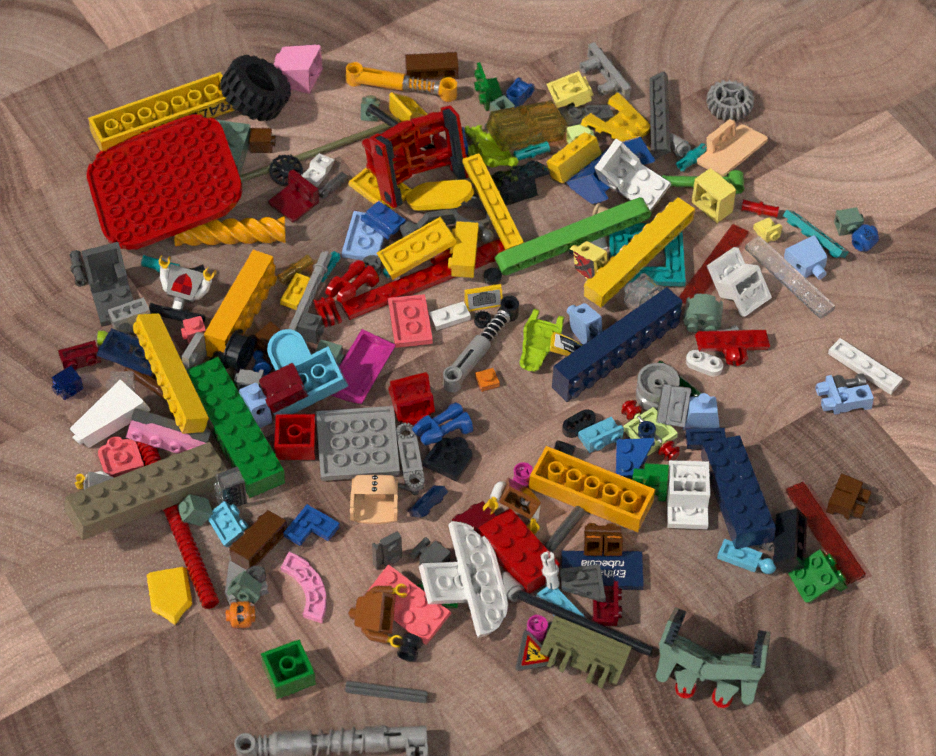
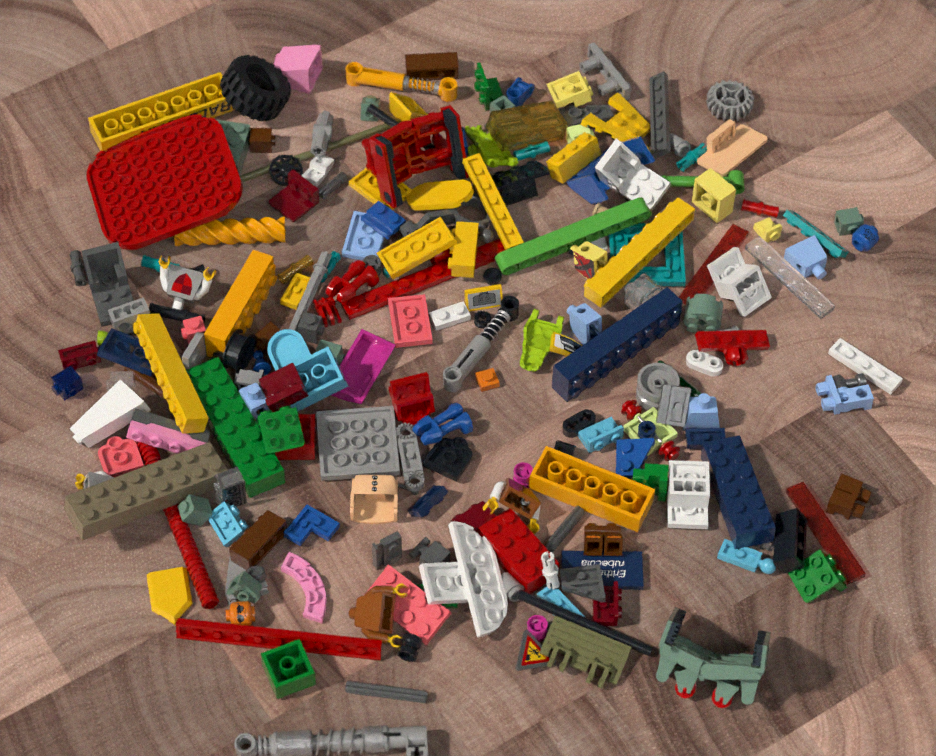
none -> red plate [176,618,382,661]
none -> green bracket [257,406,304,454]
none -> light grey piece [311,111,334,157]

